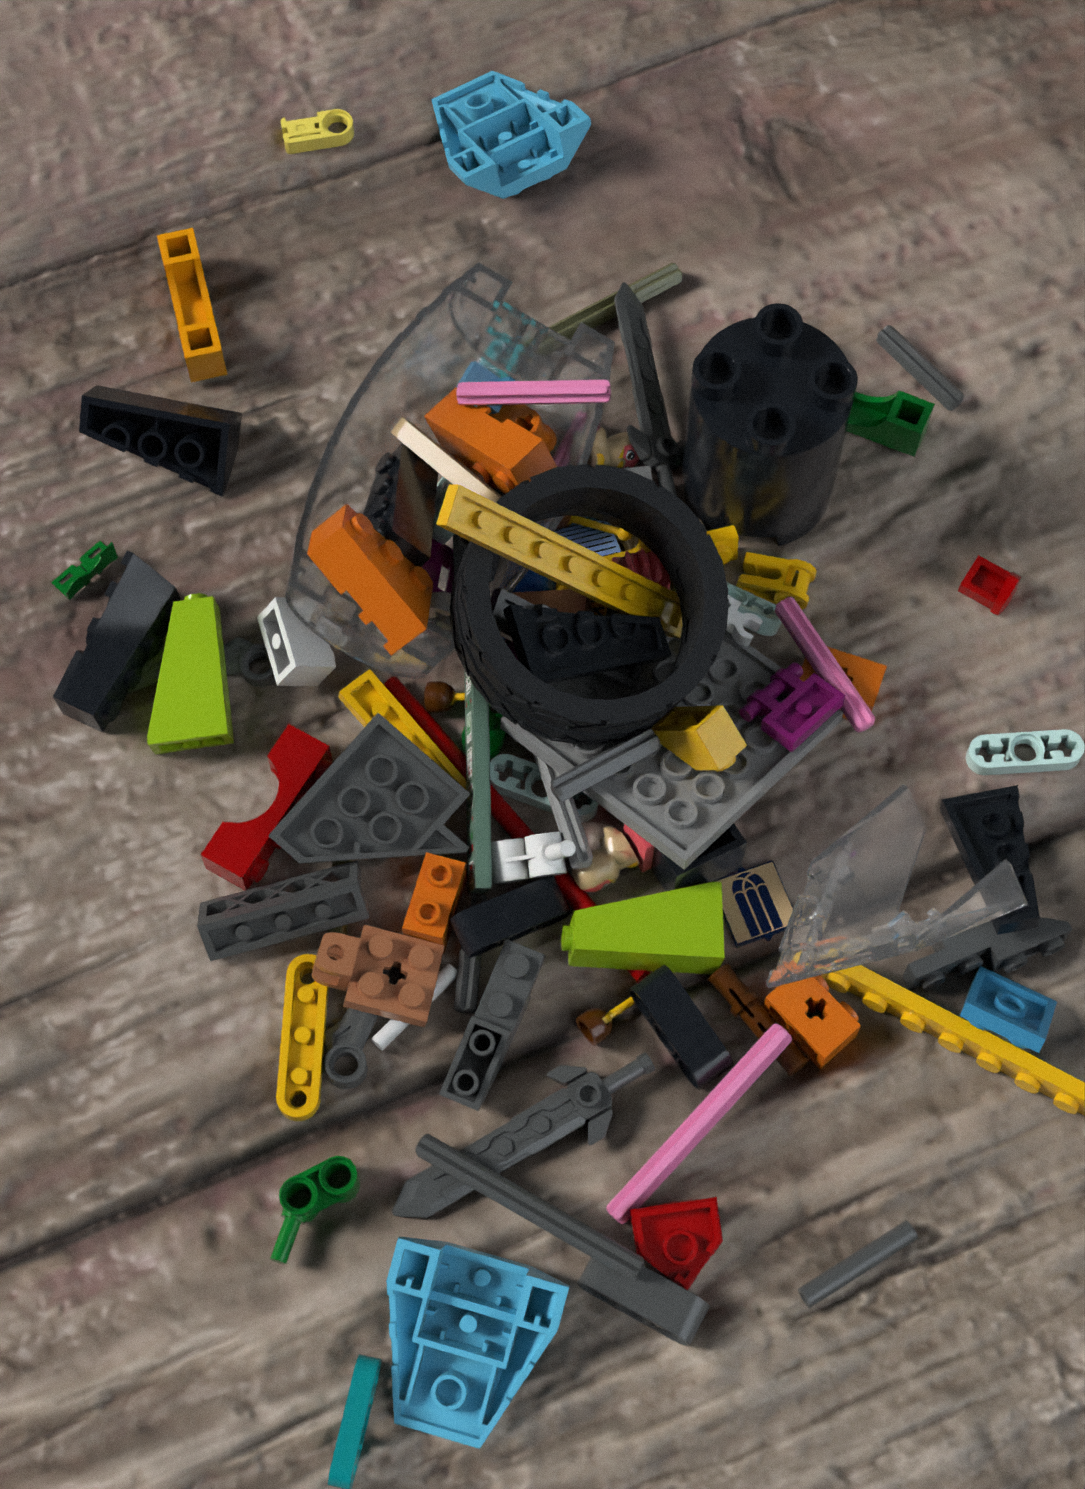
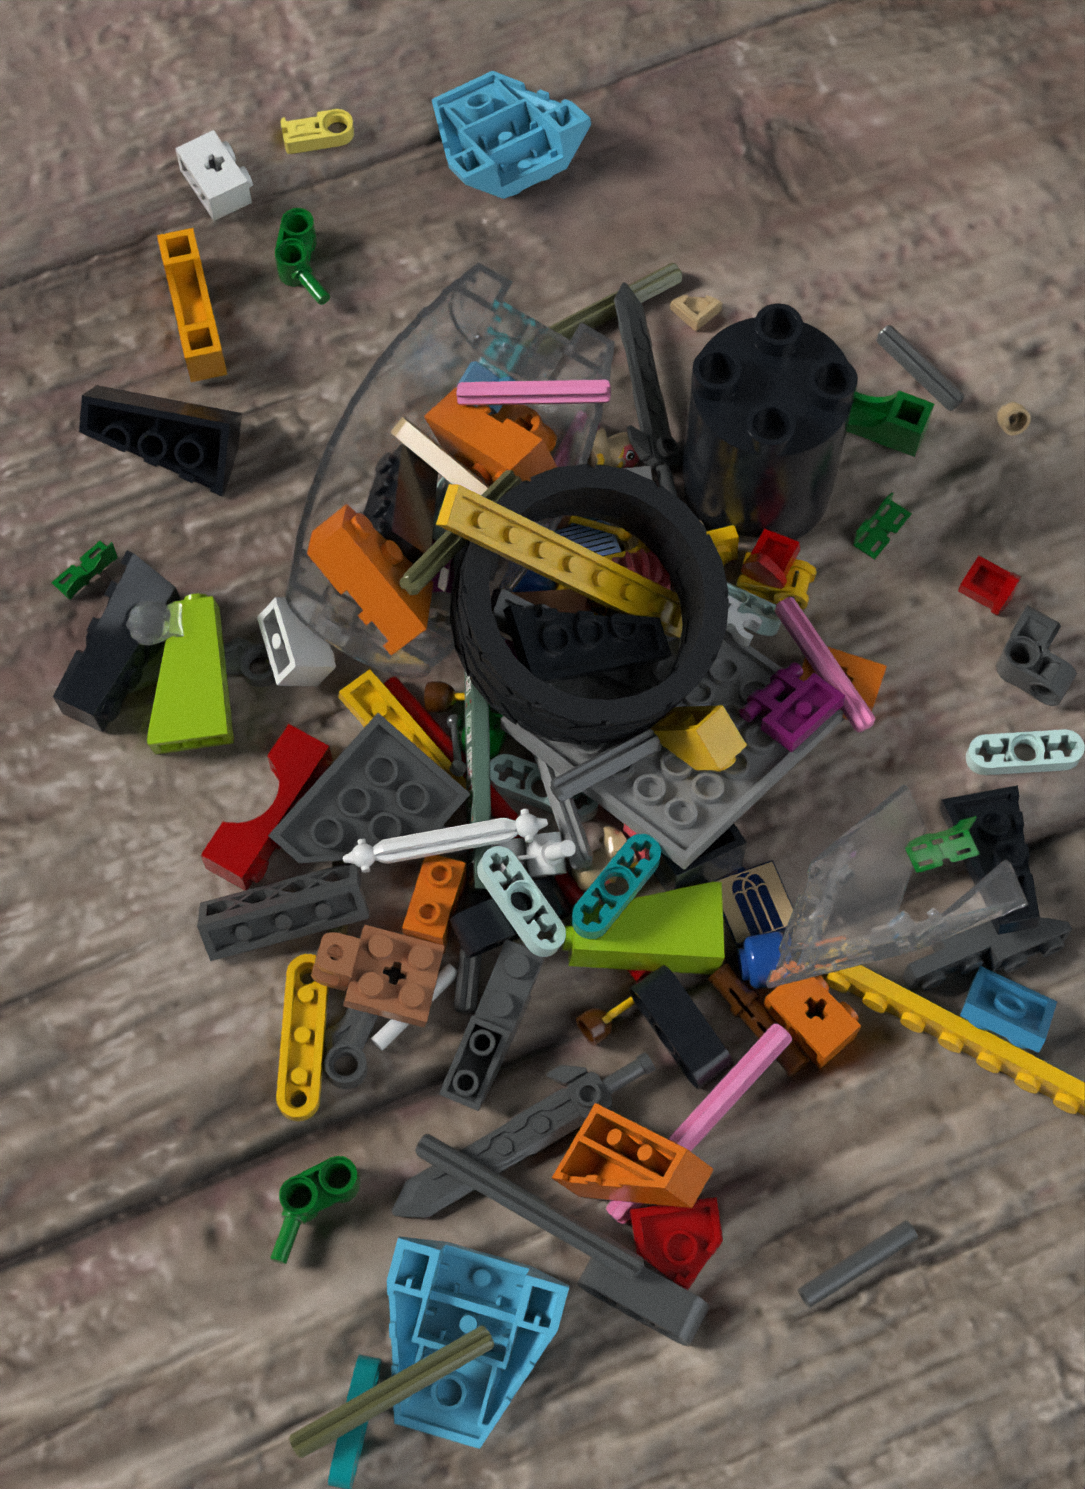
none -> clear animal [126,601,184,645]
none -> white brick [175,130,253,221]
none -> green beam [275,208,330,305]
none -> olive axle [289,1326,494,1458]
none -> white wheel [343,809,548,873]
none -> olive axle [400,470,522,595]
none -> dark grey hinge [447,714,467,777]
none -> light aqua beam [477,846,566,957]
none -> orange wedge [552,1103,714,1208]
none -> teal beam [572,834,661,939]
none -> tan tile [670,295,723,332]
none -> blue head [737,932,800,989]
none -> red tile [741,529,801,589]
none -> green piece [853,492,912,560]
none -> green piece [905,816,980,873]
none -> dark grey piece [996,605,1077,706]
none -> tan hinge [997,402,1031,435]

